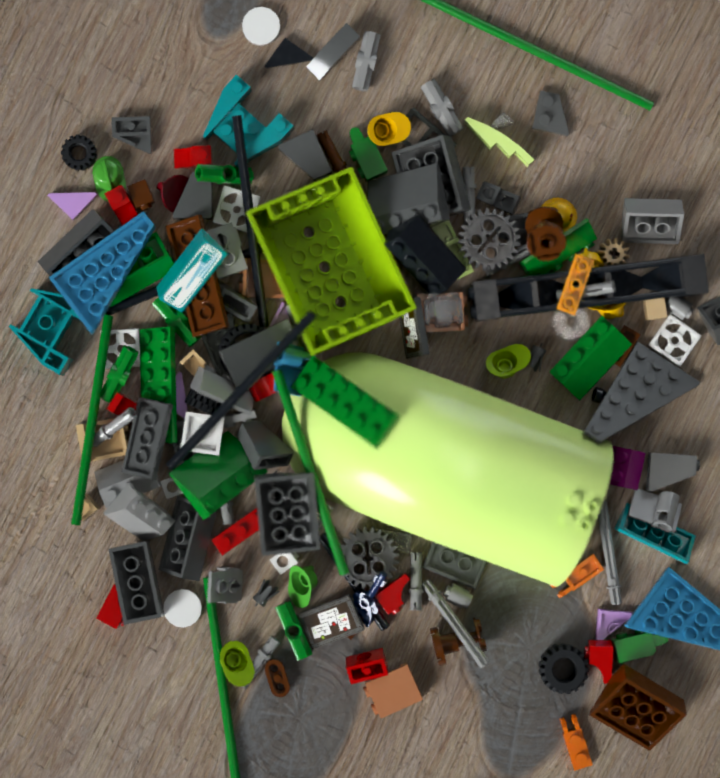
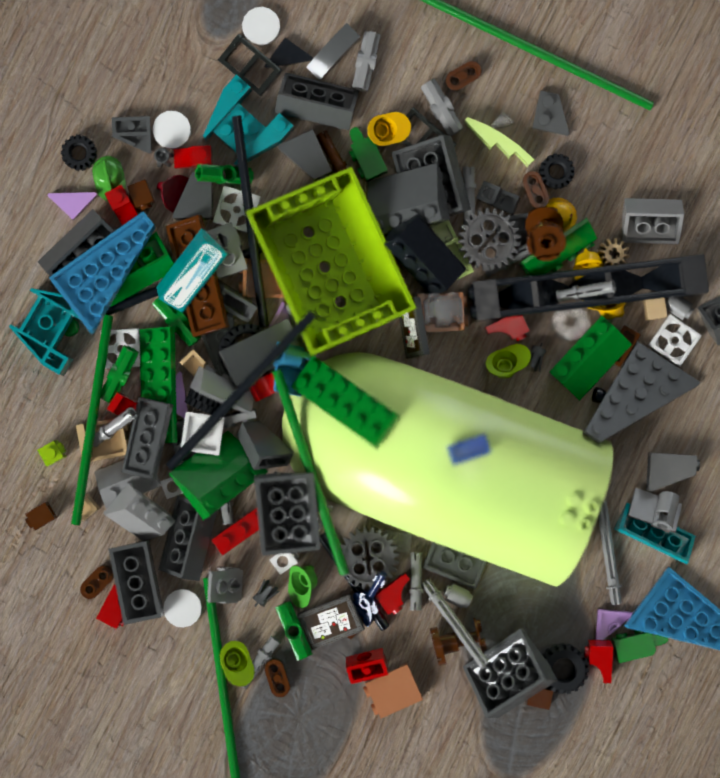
orange hinge [550,553,604,598] -> none
light orange tile [556,254,594,315] -> none
orange hinge [560,714,593,771] -> none
reddish brown slope [589,664,687,751] -> none
magenta slope [609,445,646,490] -> none
none -> reddish brown brick [25,502,57,530]
none -> lime brick [37,440,67,467]
none -> green plate [64,318,79,337]
none -> reddish brown plate [80,565,114,599]
none -> white tile [153,111,191,149]
none -> dark grey piece [154,148,174,168]
none -> pearl dark grey window [218,34,282,96]
none -> dark grey slope [275,72,359,130]
none -> reddish brown plate [445,61,481,91]
none -> blue plate [446,434,491,466]
none -> dark grey slope [463,629,557,718]
none -> red arch [484,315,530,341]
none -> reddish brown plate [522,171,549,208]
none -> reddish brown brick [525,687,553,710]
none -> black tyre [539,153,575,190]

